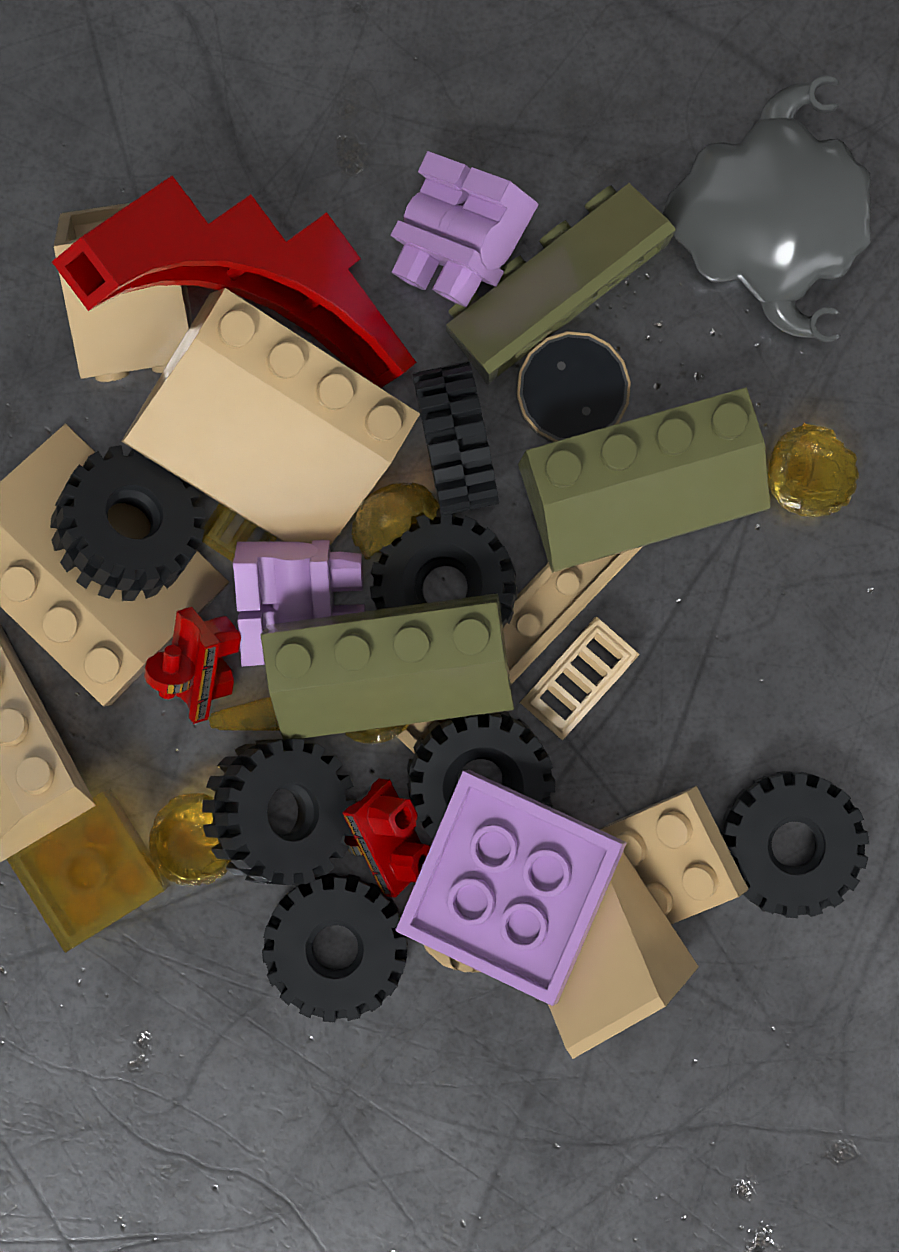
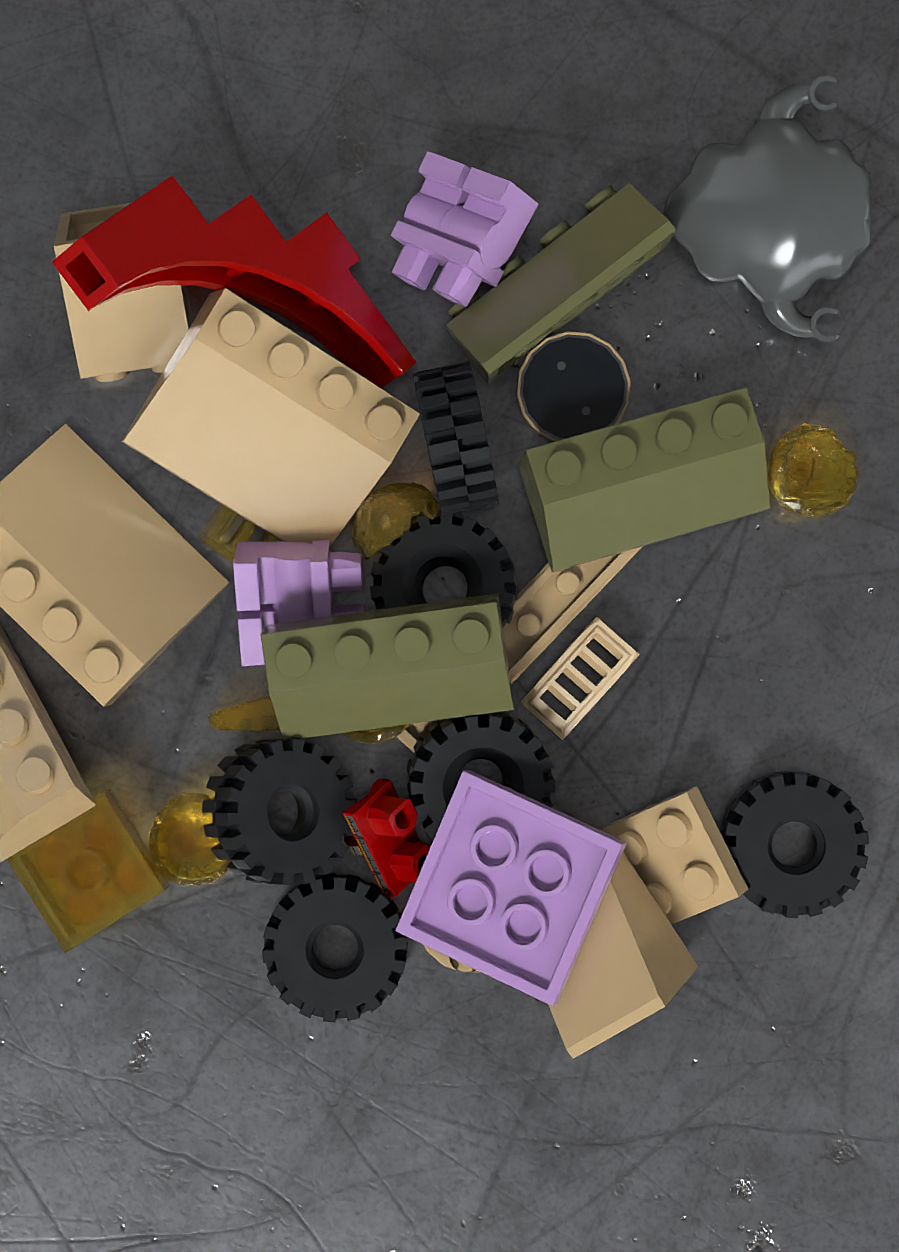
black tyre [50,445,206,601] -> none
red hips [144,607,241,724] -> none

